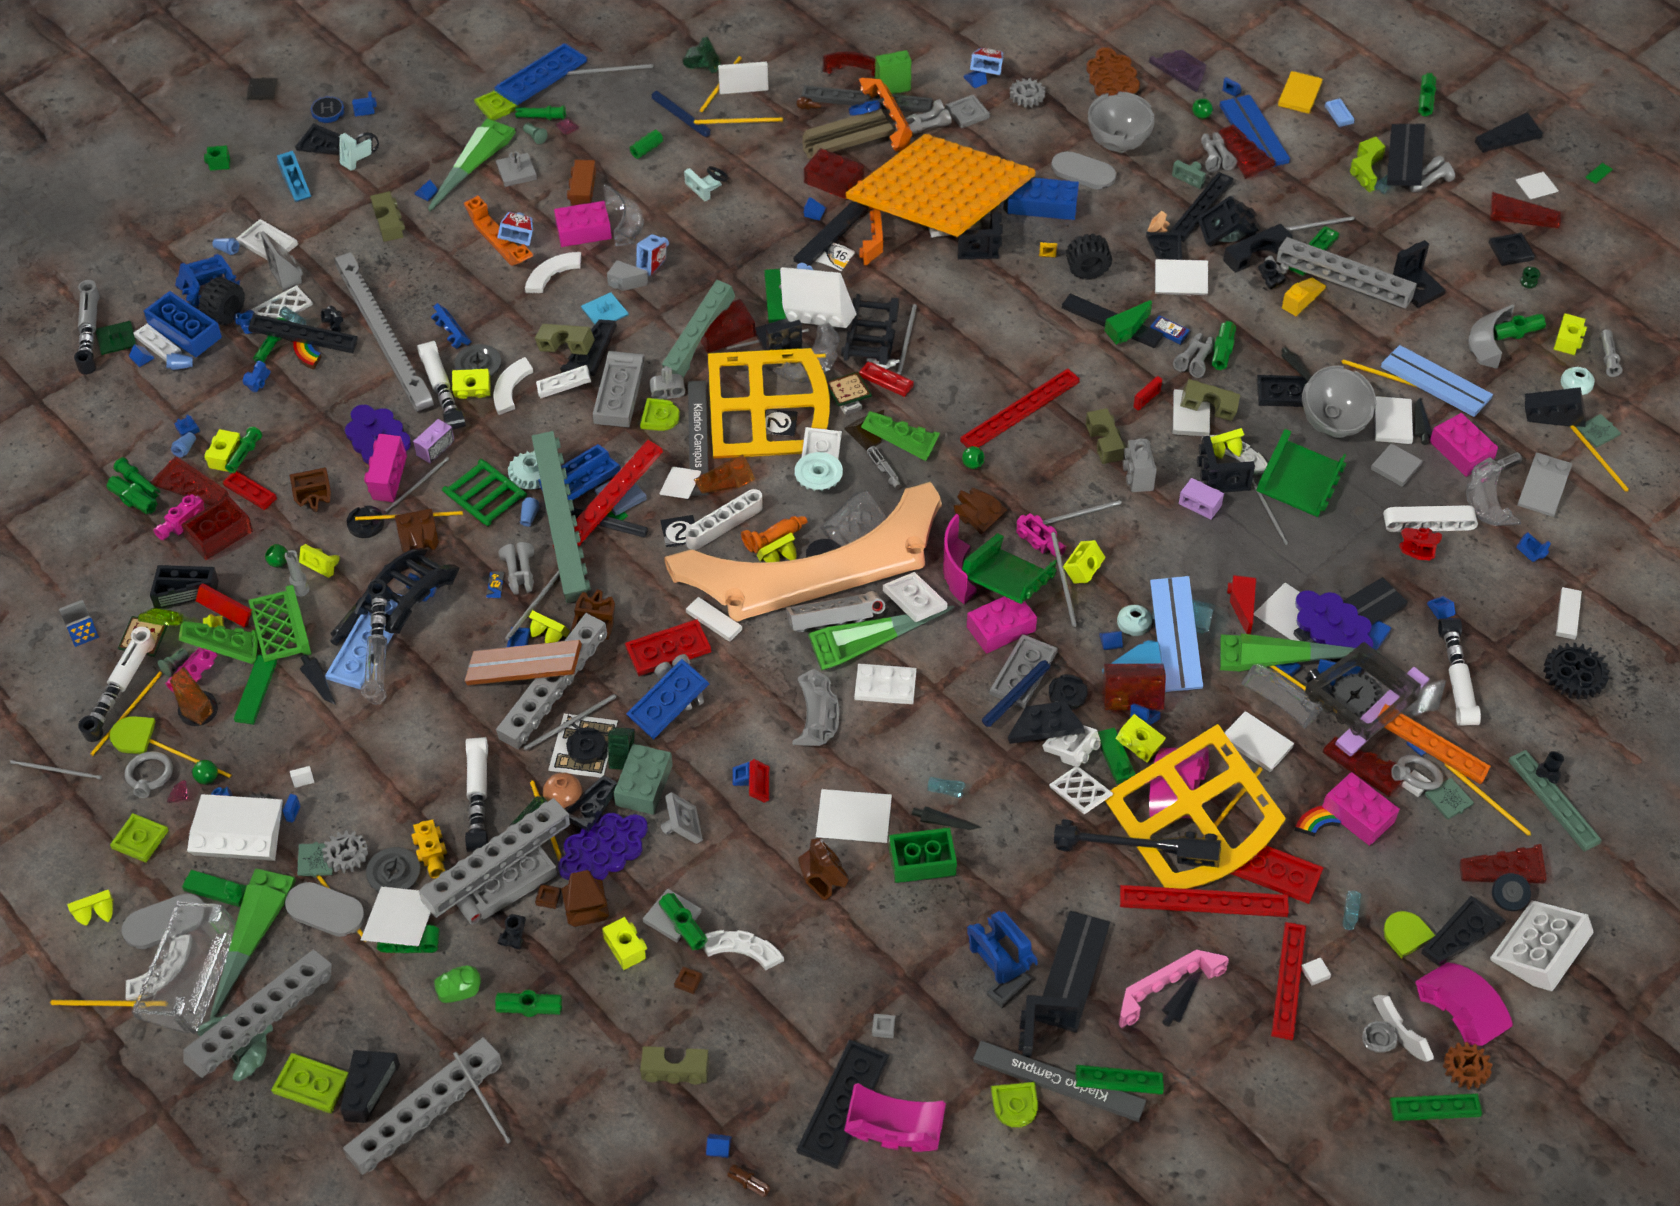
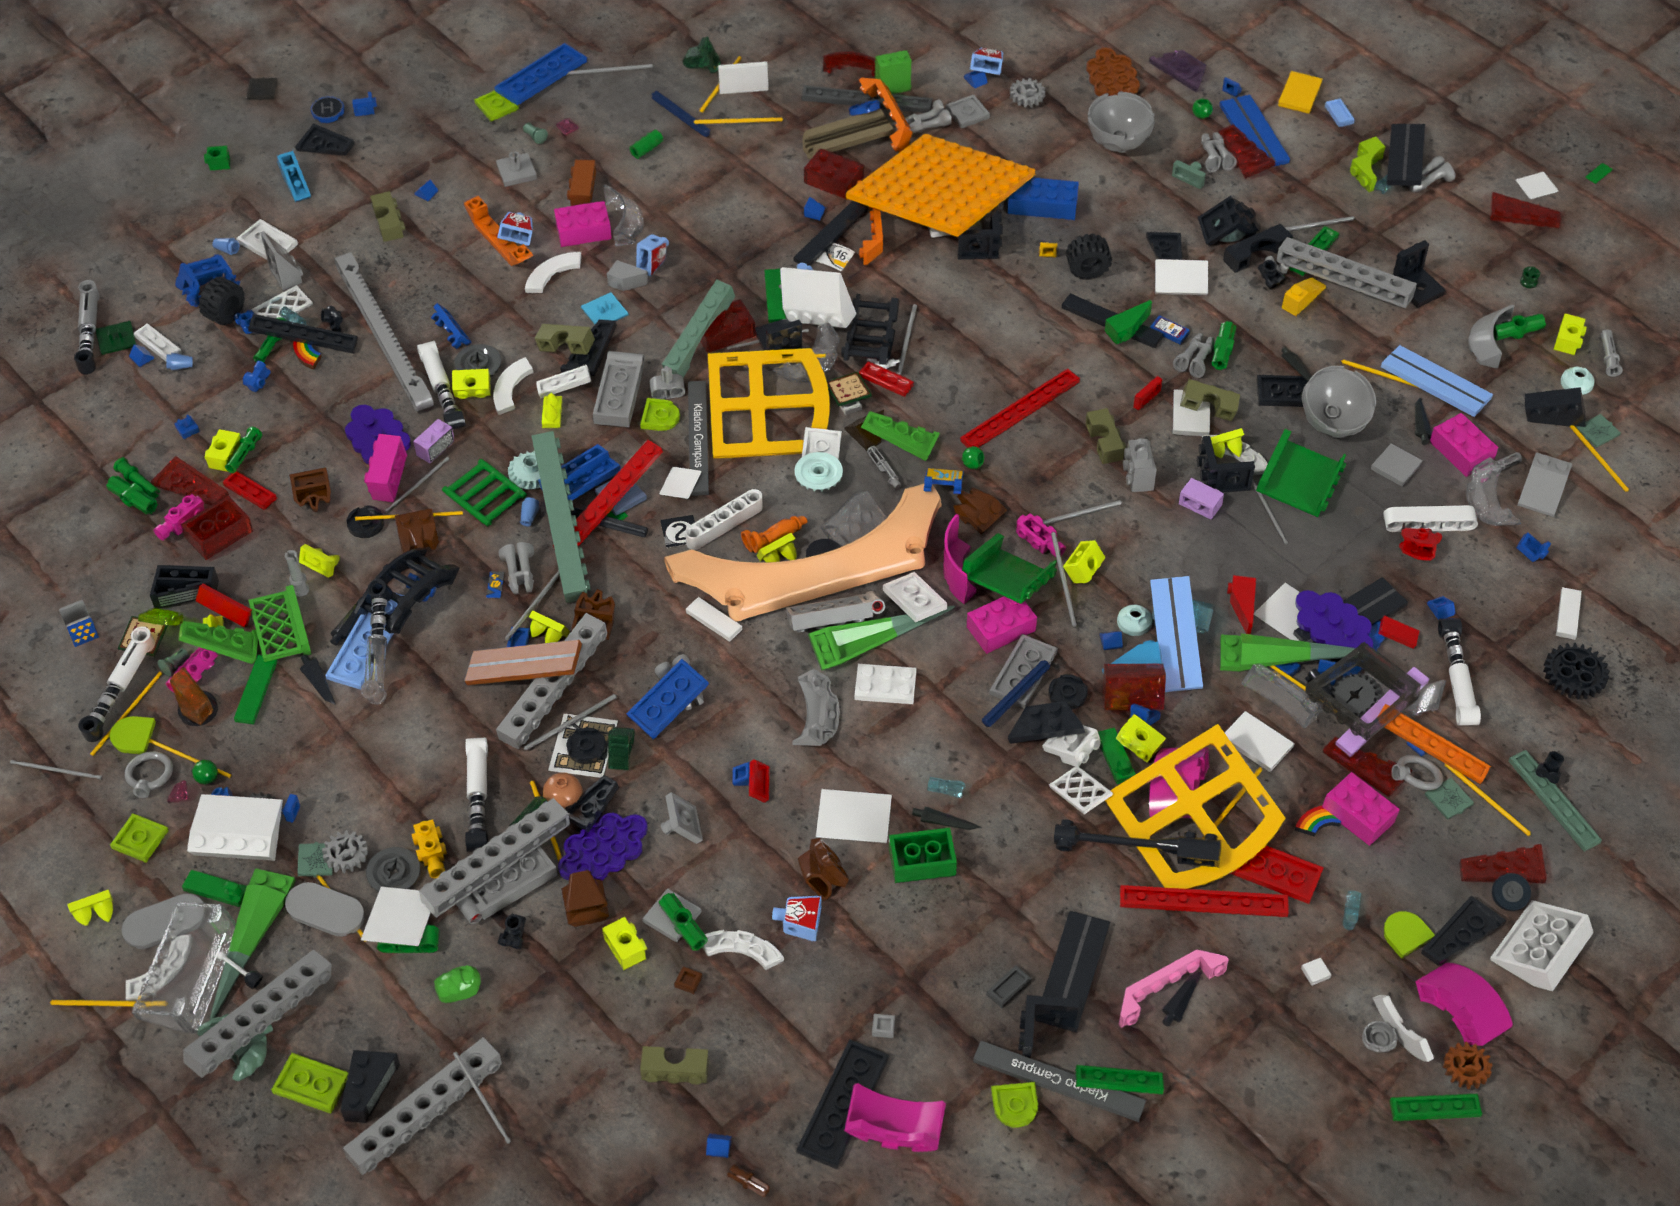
blue brick [144,291,222,358] -> none
medium blue cone [171,432,196,457] -> none
green piece [265,544,289,568] -> none
white tile [290,766,314,788] -> none
light aqua piece [340,132,379,171] -> none
bright green plate [428,118,516,211] -> none
green piece [495,990,562,1017] -> none
green pin [515,105,566,120] -> none
reddish brown tile [535,884,561,909] -> none
sand green brick [614,744,673,815] -> none
red plate [625,619,711,677] -> none
light aqua piece [684,166,729,201] -> none
clear orange slope [694,454,755,493] -> none
sticker [765,409,798,436] -> none
reddish brown bar [796,97,822,110] -> none
blue animal [967,911,1038,984] -> none
light grey tile [1051,152,1116,189] -> none
light nougat tile [1148,211,1170,232] -> none
black tile [1170,172,1233,242] -> none
red tile [1271,922,1306,1040] -> none
white tile [1374,396,1413,444] -> none
white tile [1402,770,1431,797] -> none
green piece [1418,73,1436,116] -> none
black wing [1475,112,1543,153] -> none
black tile [1488,232,1535,266] -> none
none -> hinge [217,951,263,990]
none -> neon yellow tile [542,392,562,428]
none -> torso [772,896,822,941]
none -> flag [924,468,964,494]
none -> red tile [1378,615,1419,649]

